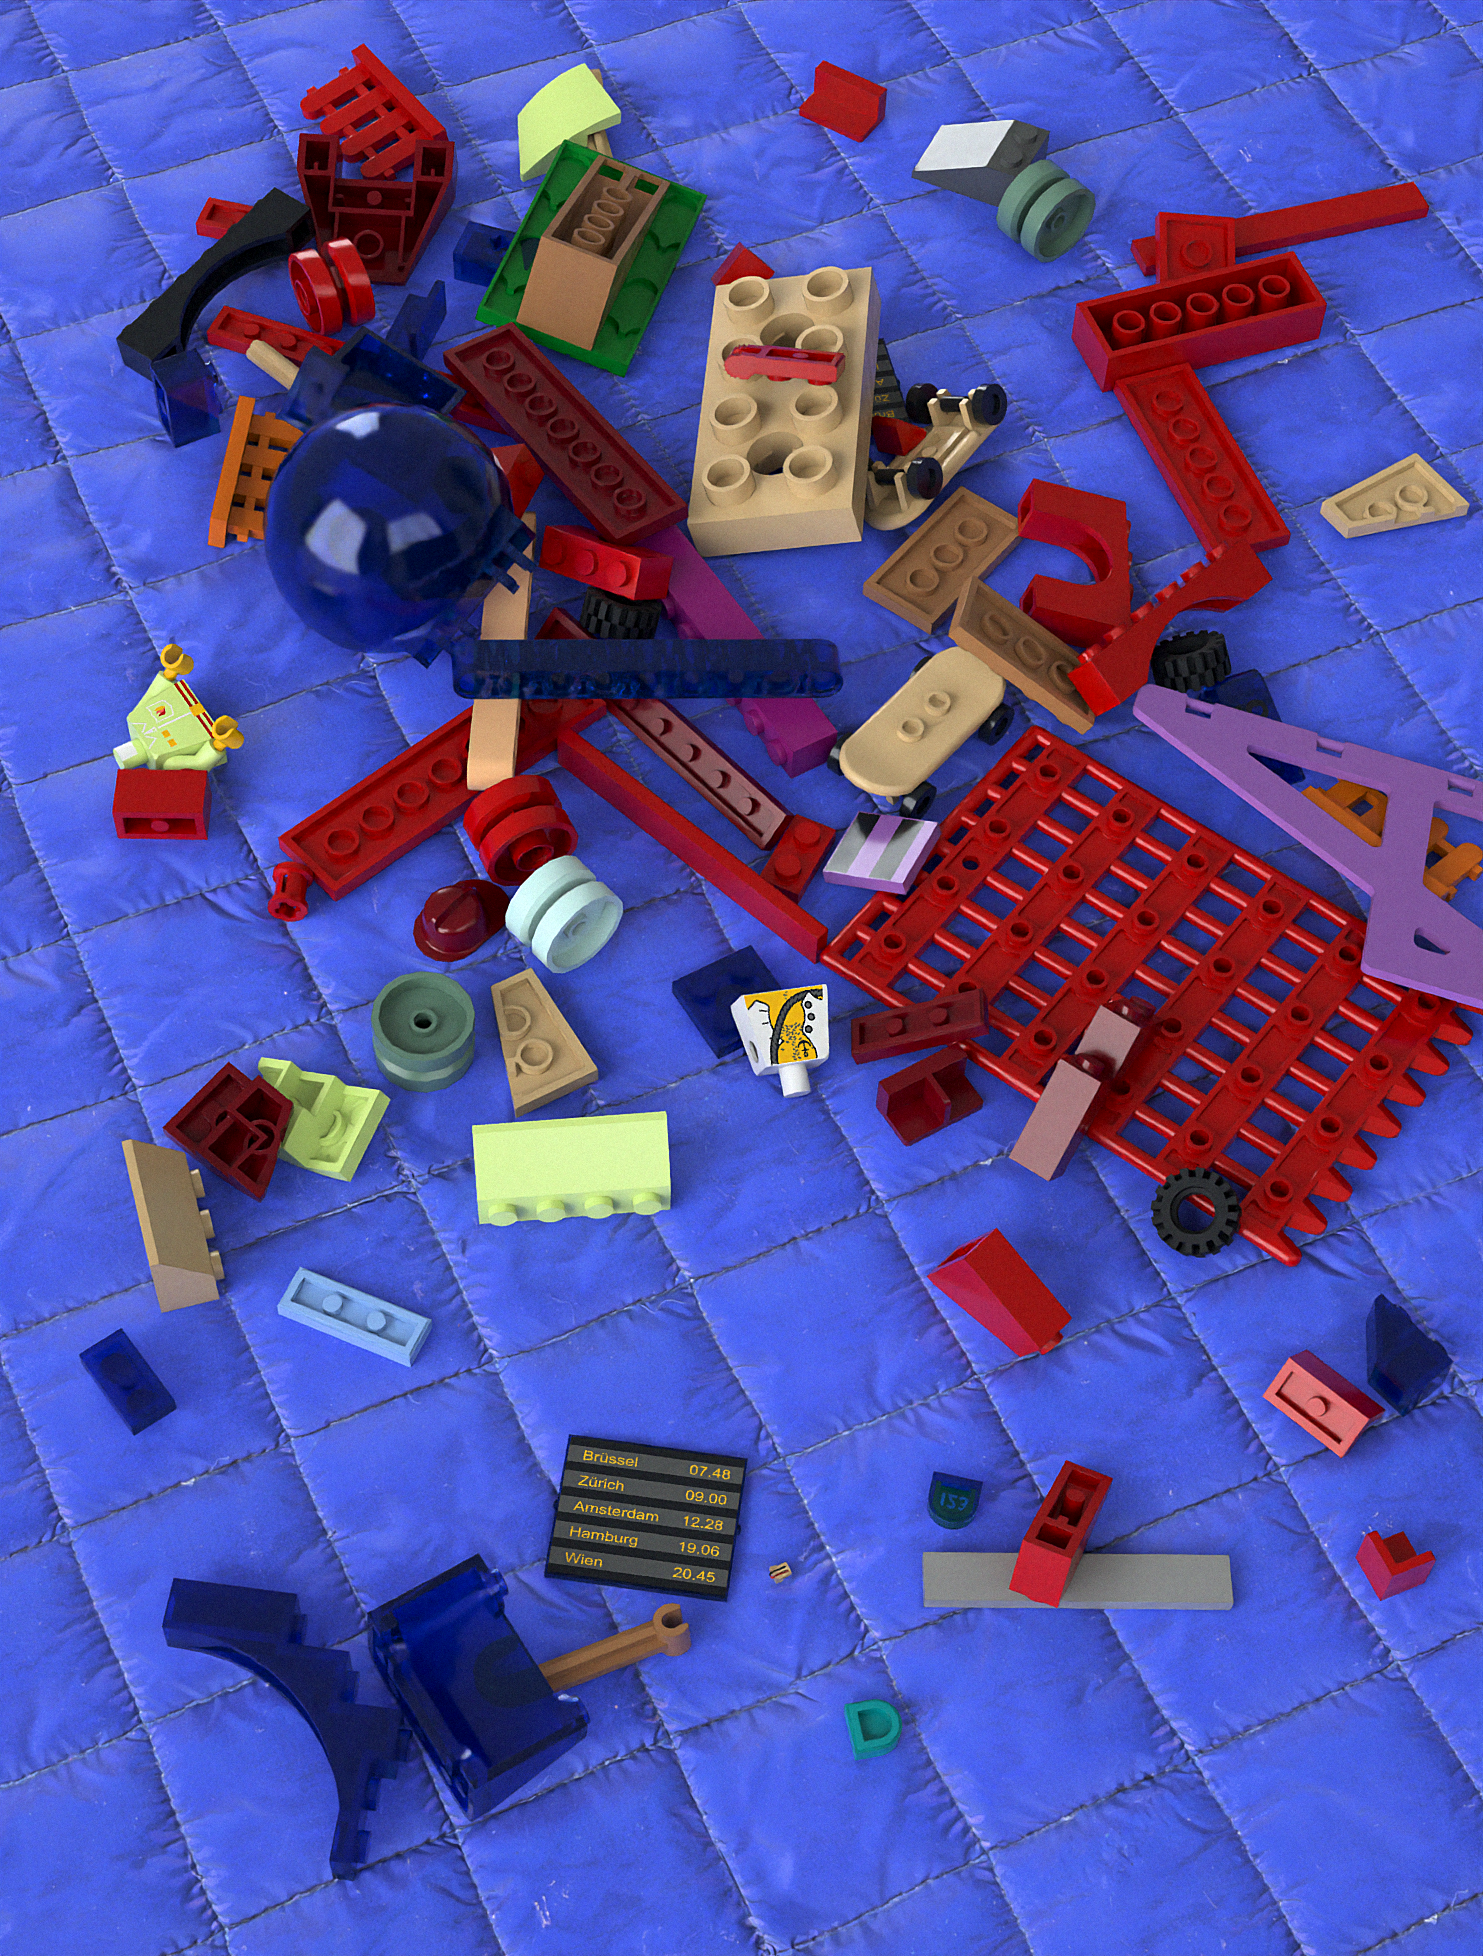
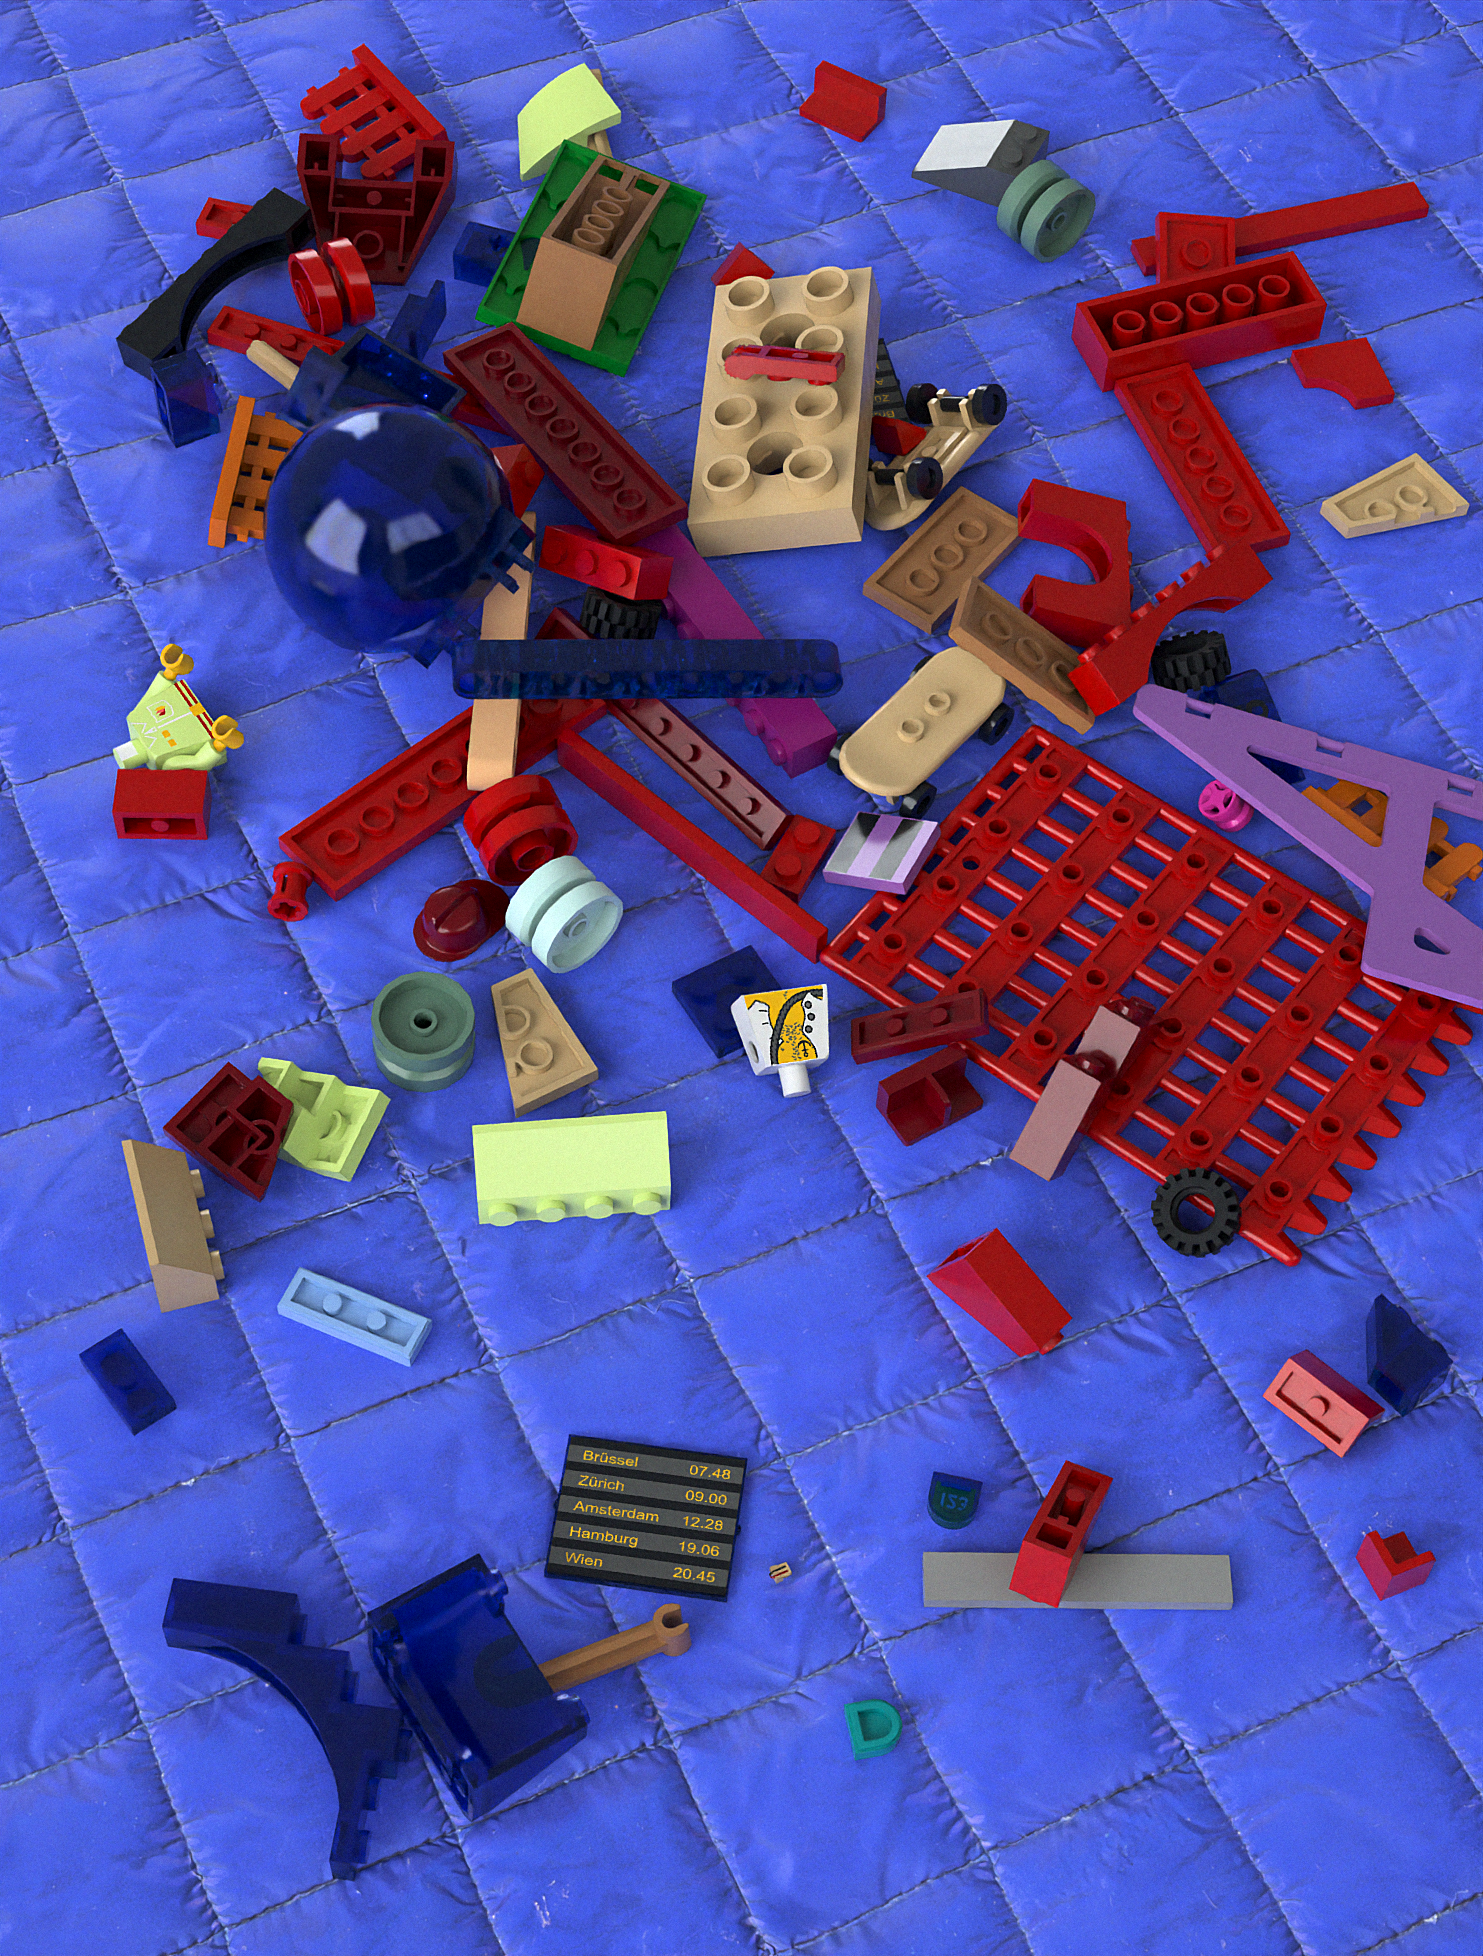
none -> dark pink wheel [1198,779,1255,833]
none -> red tile [1290,337,1395,410]

